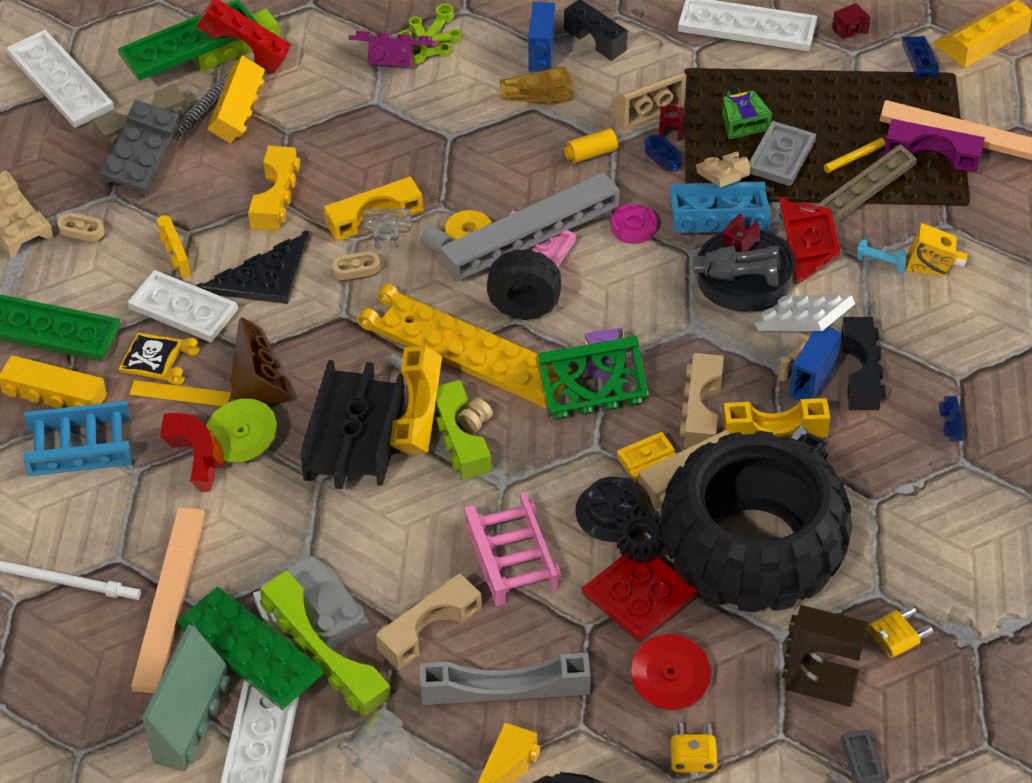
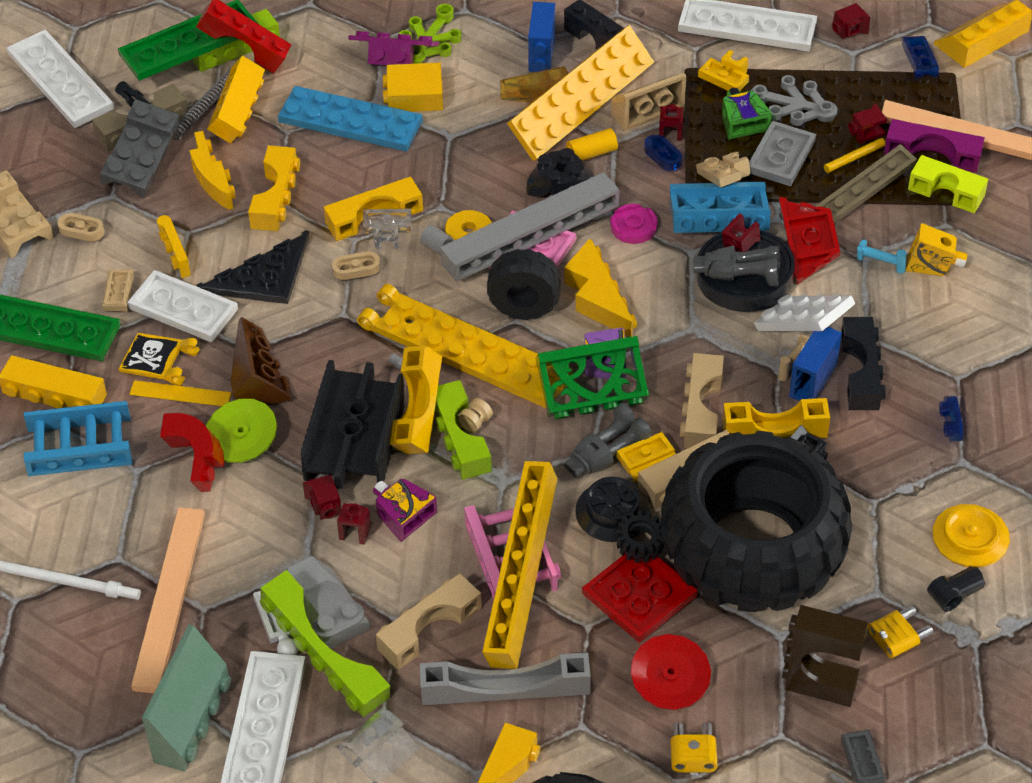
green plate [177,586,324,710] -> none
none -> tan plate [102,269,134,312]
none -> black pin [115,81,151,107]
none -> yellow slope [189,131,236,210]
none -> dark azure plate [278,86,423,152]
none -> dark red window [302,474,341,520]
none -> dark red window [337,503,373,545]
none -> magenta torso [373,479,437,542]
none -> yellow brick [383,62,443,112]
none -> yellow brick [482,461,558,669]
none -> yellow plate [507,25,654,161]
none -> black brick [526,148,594,197]
none -> dark grey piece [563,403,652,478]
none -> yellow slope [564,239,637,337]
none -> yellow plate [698,50,749,91]
none -> light grey plant [751,75,837,126]
none -> dark red window [848,103,887,143]
none -> neon yellow arch [908,155,988,214]
none -> black piece [927,566,985,612]
none -> yellow piece [932,504,1010,567]

